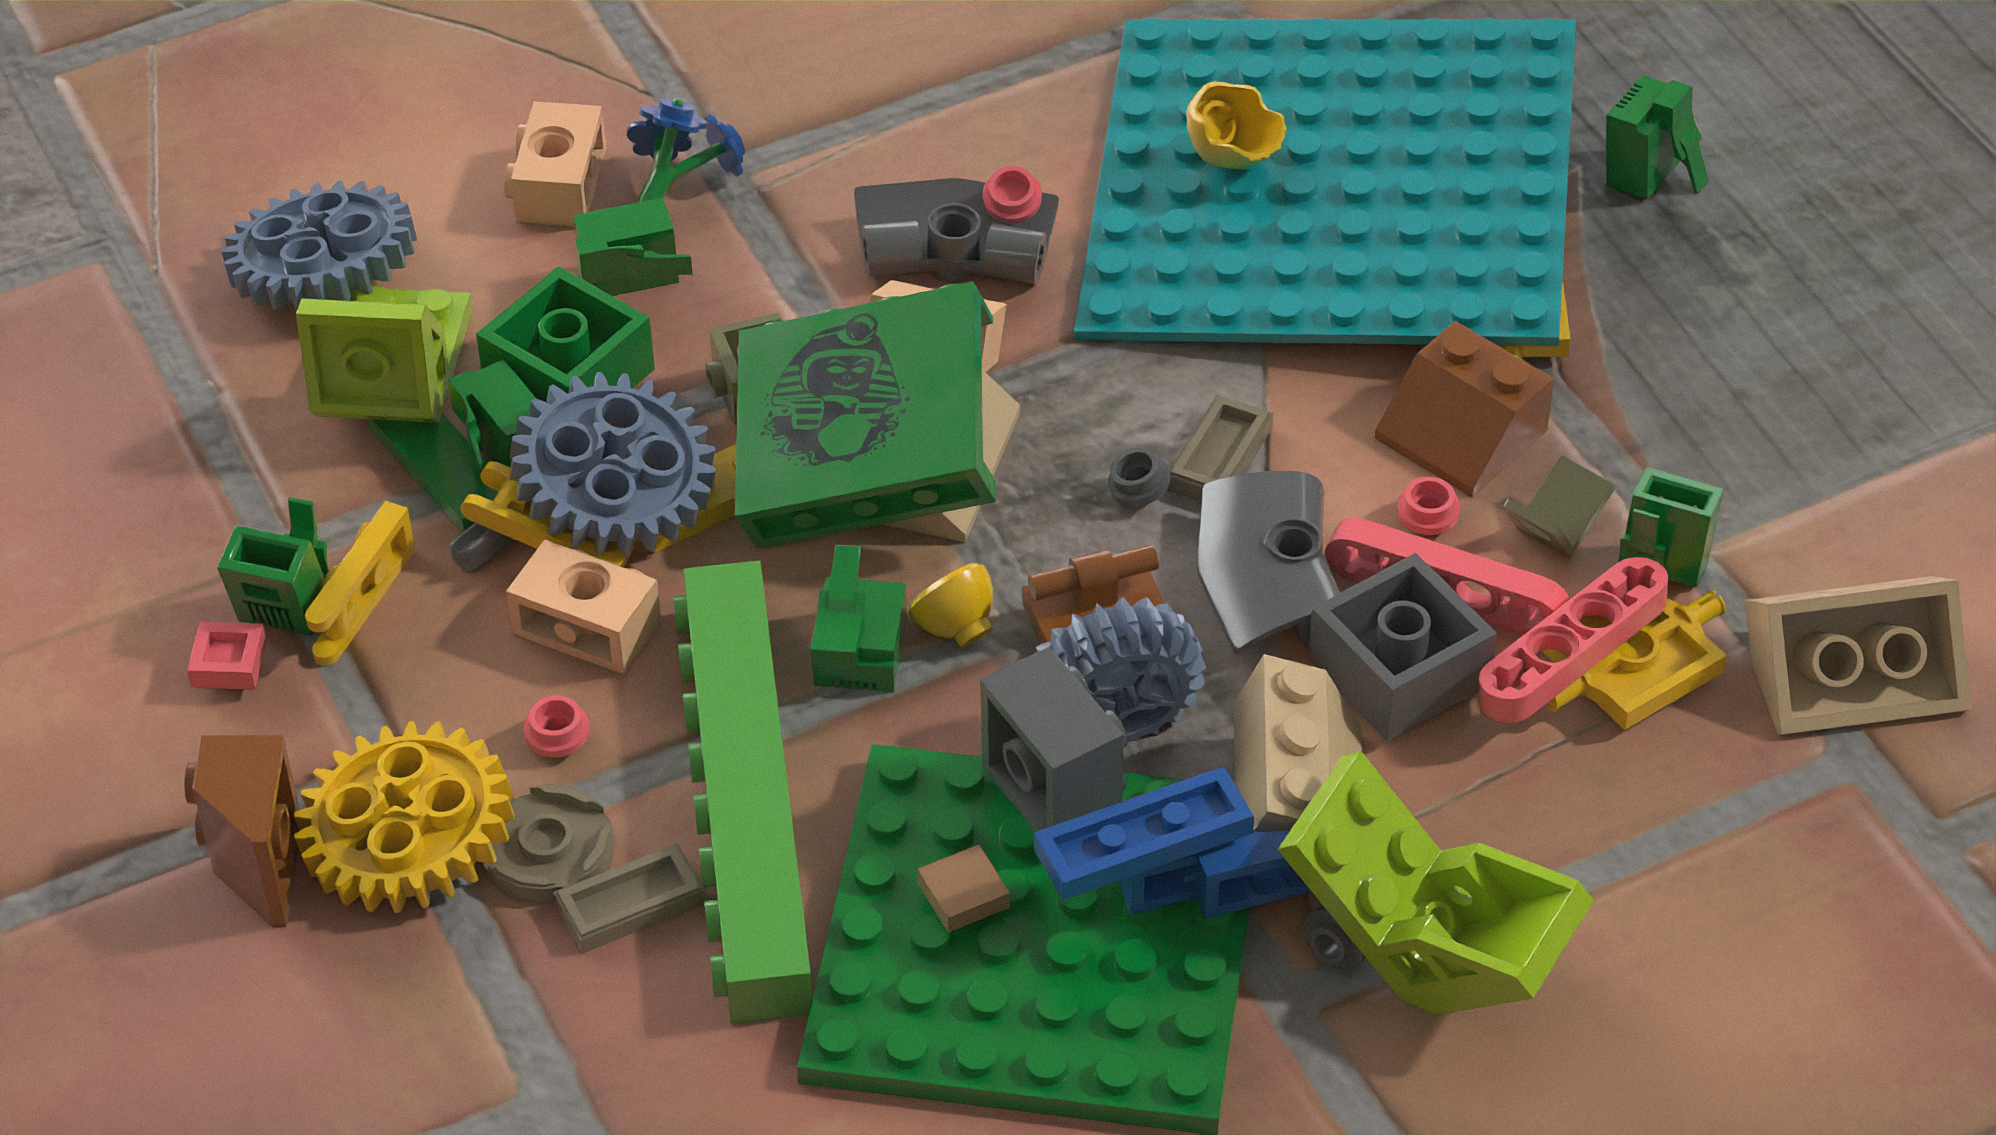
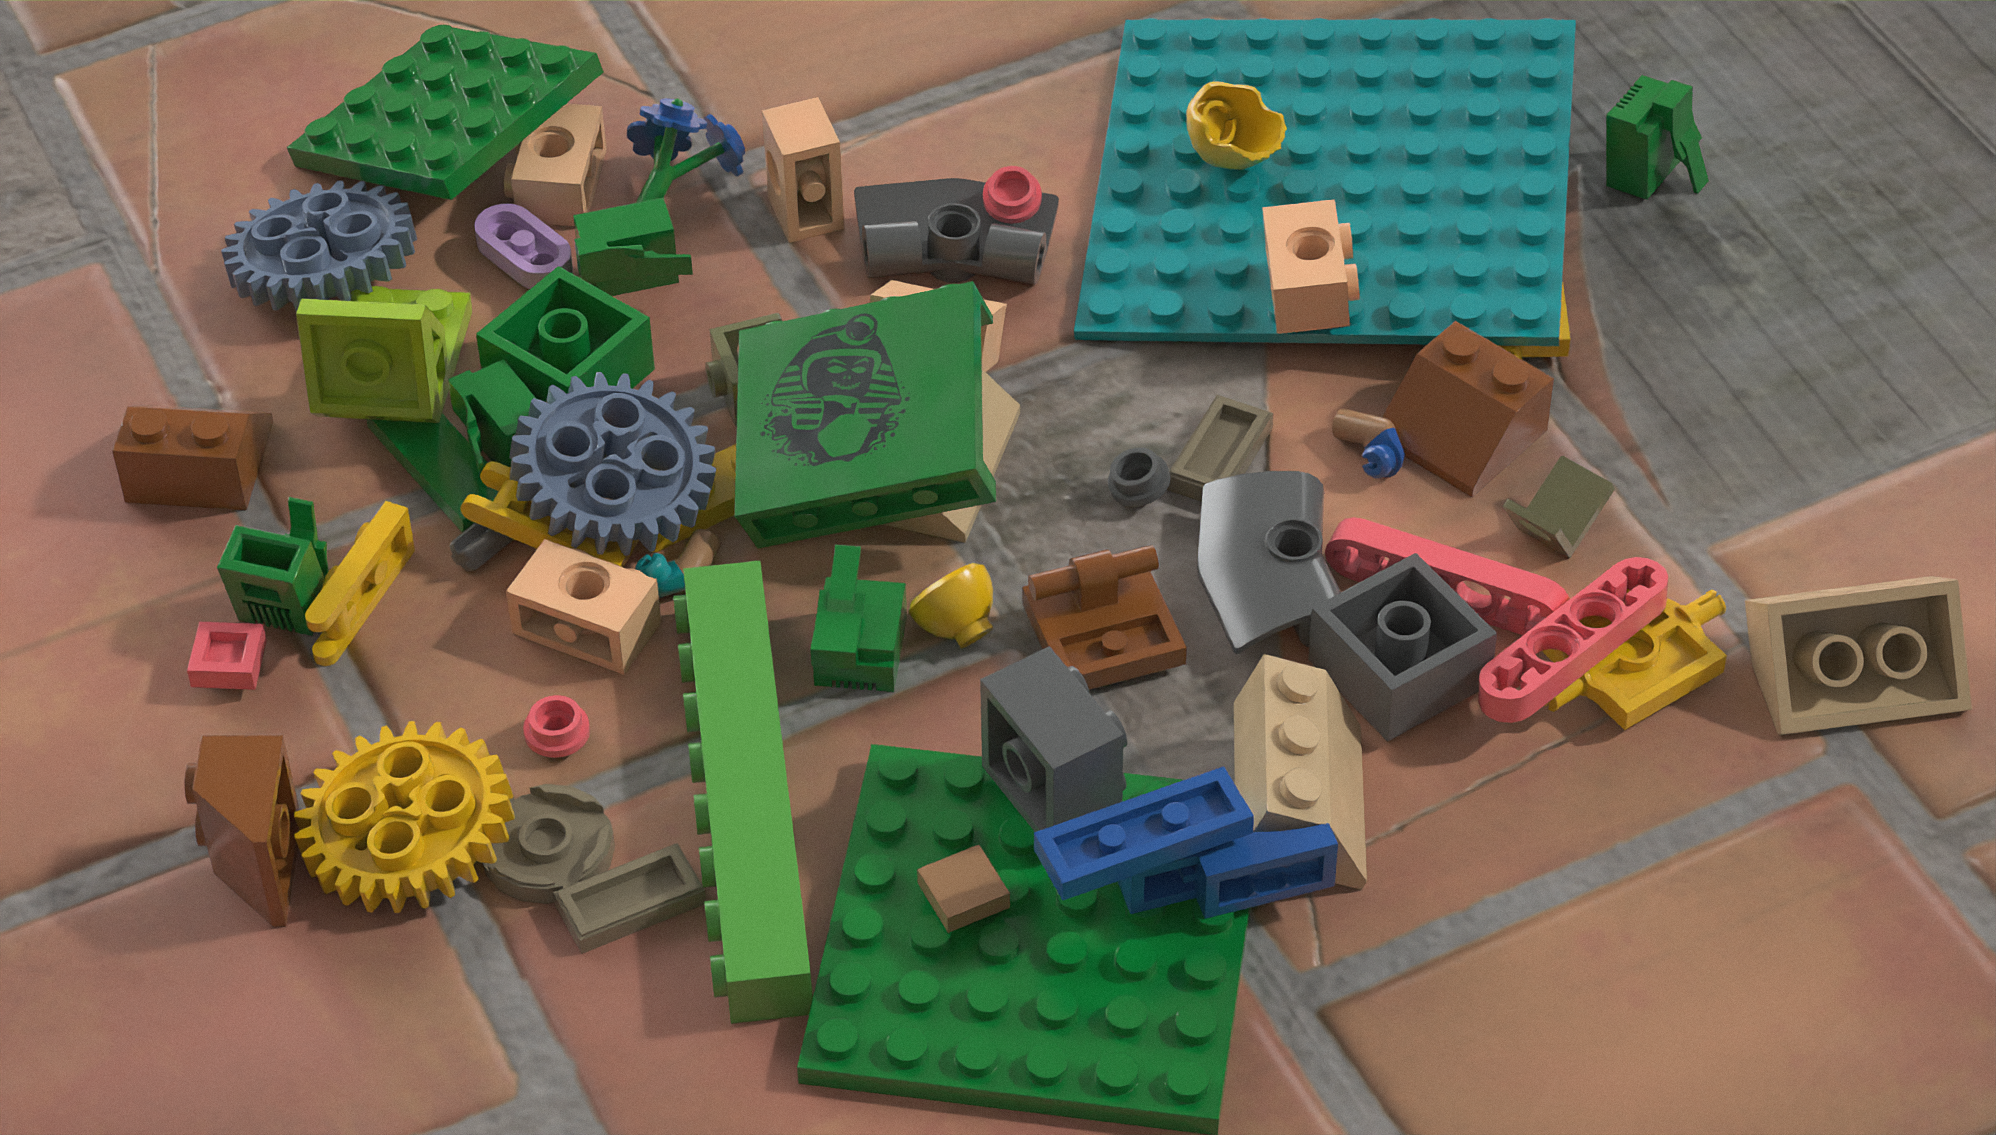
sand blue gear [1036,597,1206,741] -> none
lime bracket [1277,751,1594,1015] -> none
dark grey plate [1305,906,1366,971] -> none
coral plate [1397,477,1460,535] -> none
green piece [1618,467,1724,587] -> none
none -> dark orange slope [112,405,273,510]
none -> green plate [287,24,604,200]
none -> lavender plate [474,203,573,289]
none -> arm [635,529,721,598]
none -> light nougat brick [762,97,845,243]
none -> light nougat brick [1262,199,1360,334]
none -> arm [1332,409,1405,479]

